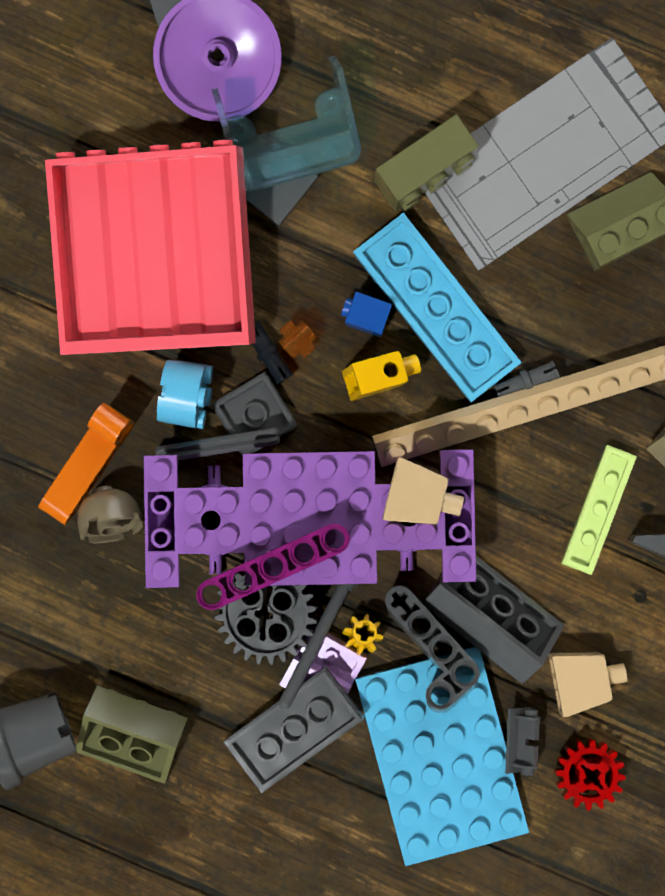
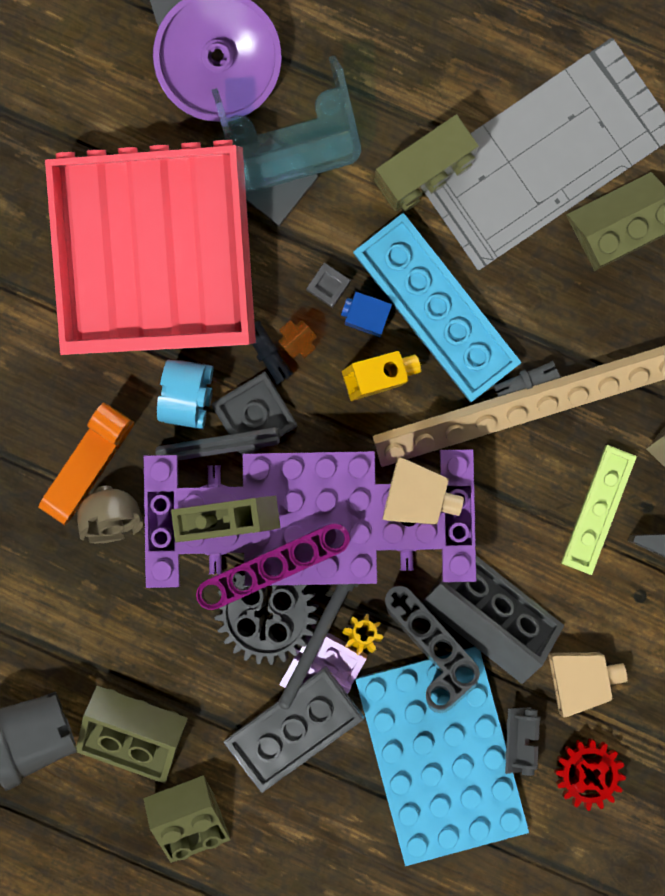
none -> olive slope [143,775,230,863]
none -> olive slope [171,495,281,543]
none -> flat silver plate [306,263,351,308]

